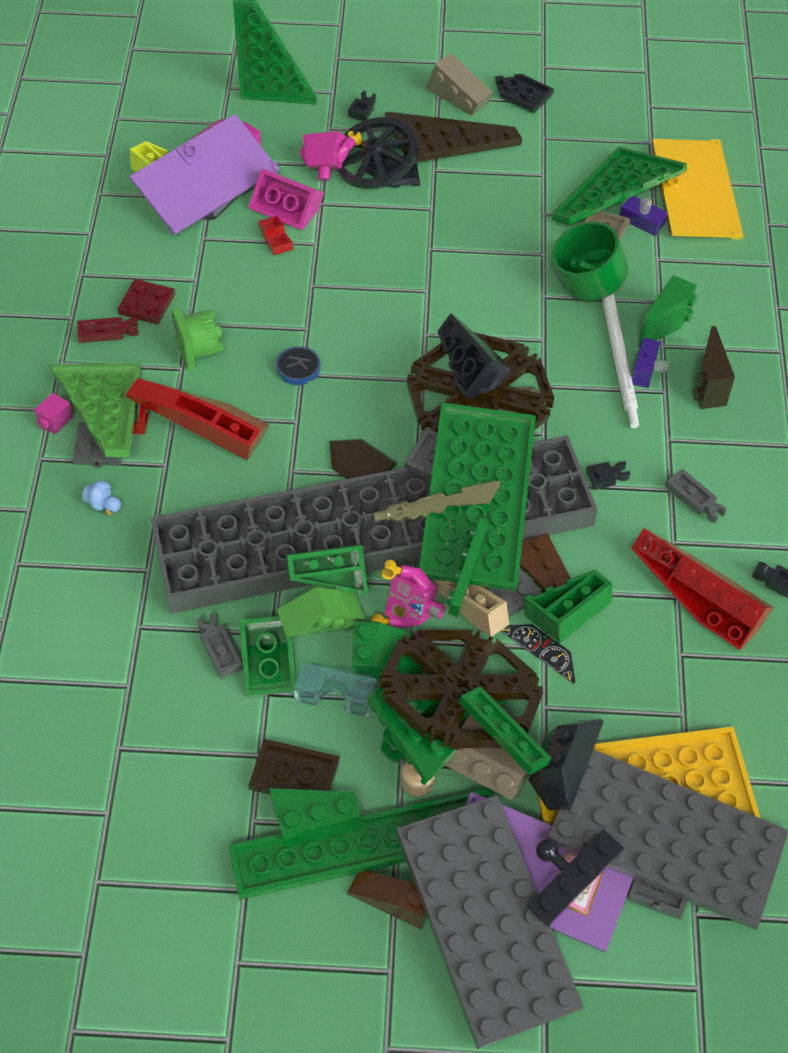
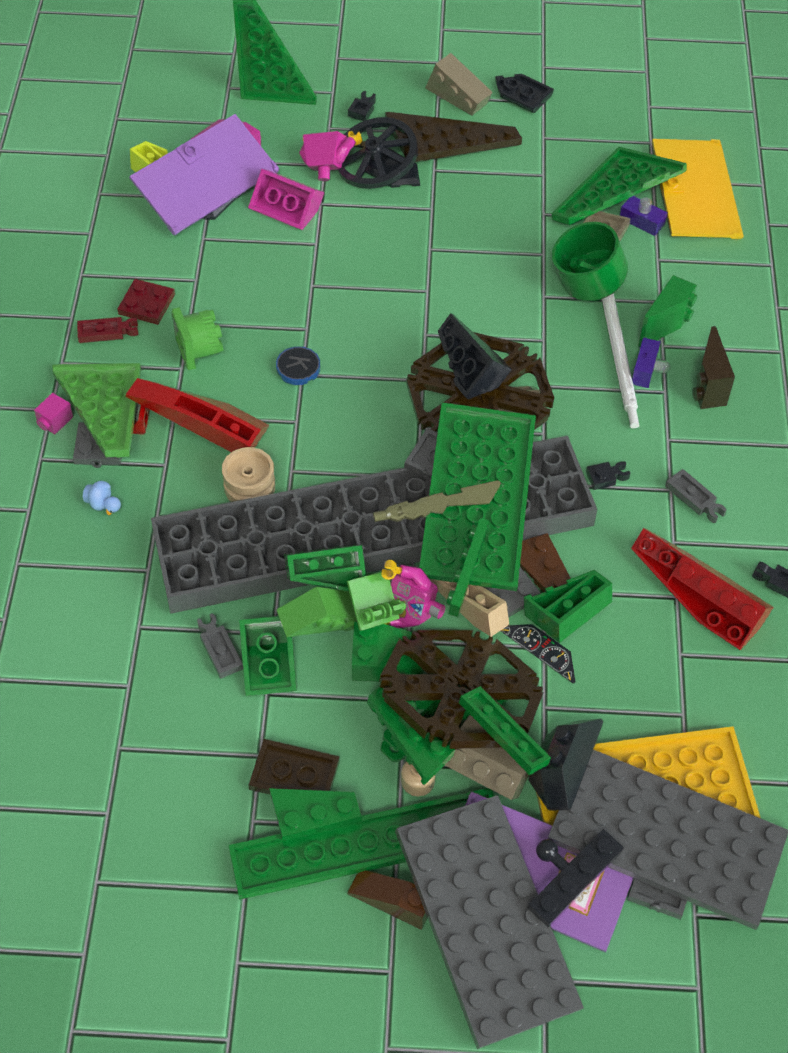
red slope [258,216,293,255] -> none
clear light blue arch [294,663,377,718] -> none
dark brown tile [329,439,397,479] -> none
none -> tan wheel [222,447,275,502]
none -> bright green hinge [347,572,406,631]

